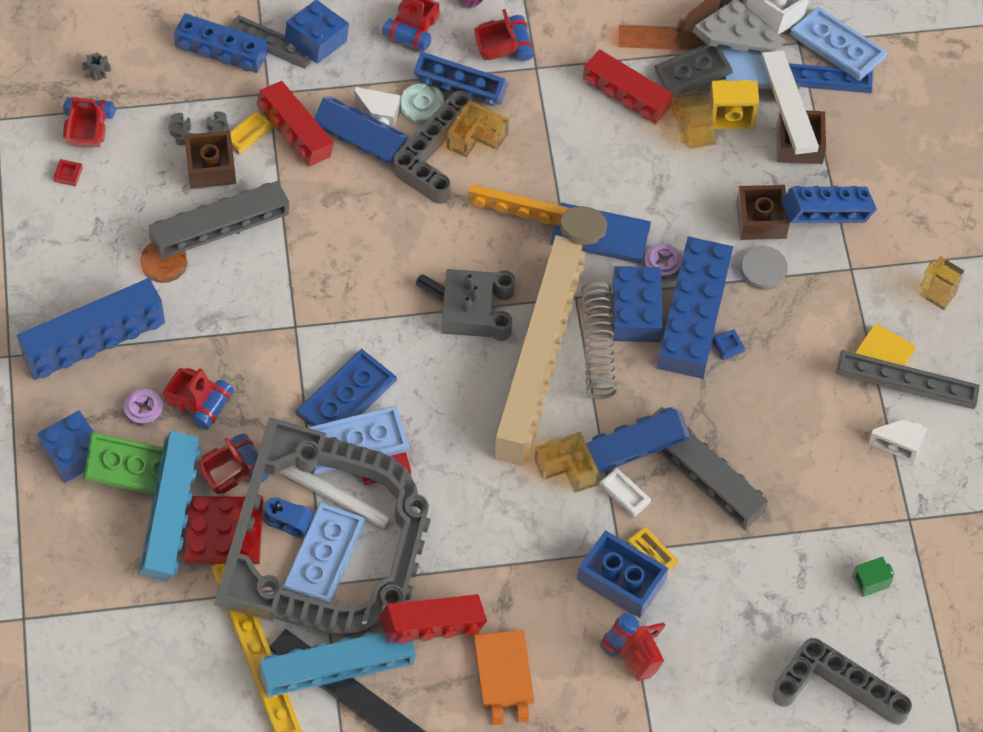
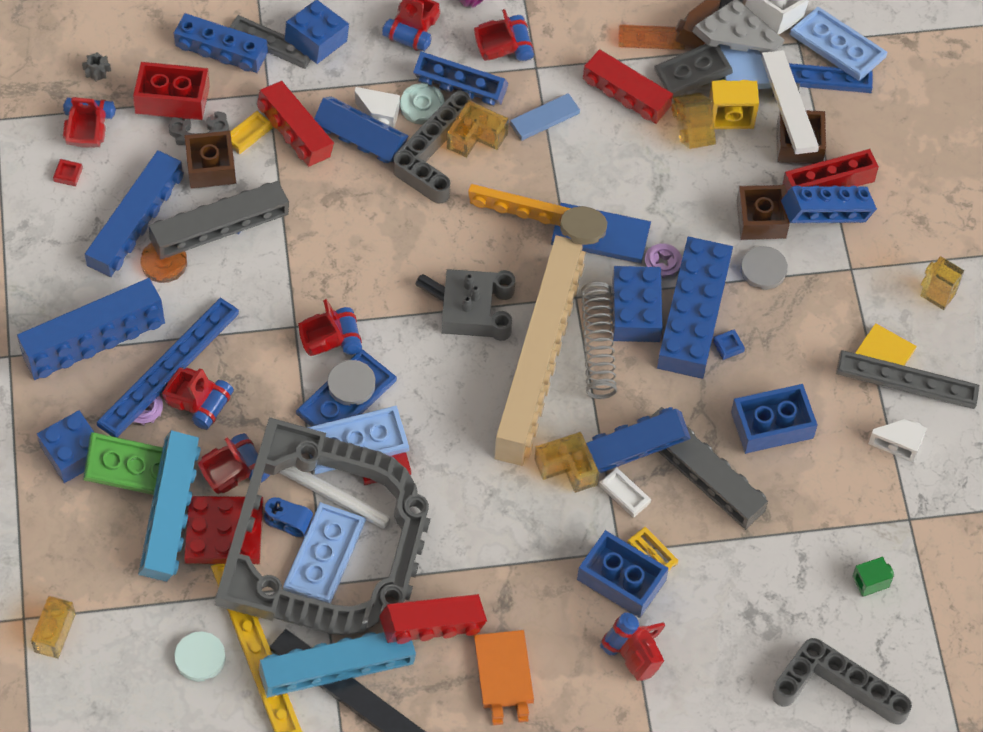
none -> clear yellow brick [31,596,76,659]
none -> blue brick [85,150,184,277]
none -> blue tile [97,297,239,437]
none -> red brick [133,62,210,120]
none -> light aqua tile [175,631,226,682]
none -> red piece [298,299,362,356]
none -> light grey tile [328,360,376,406]
none -> medium blue tile [510,93,580,141]
none -> blue brick [731,384,818,454]
none -> red brick [782,149,879,193]

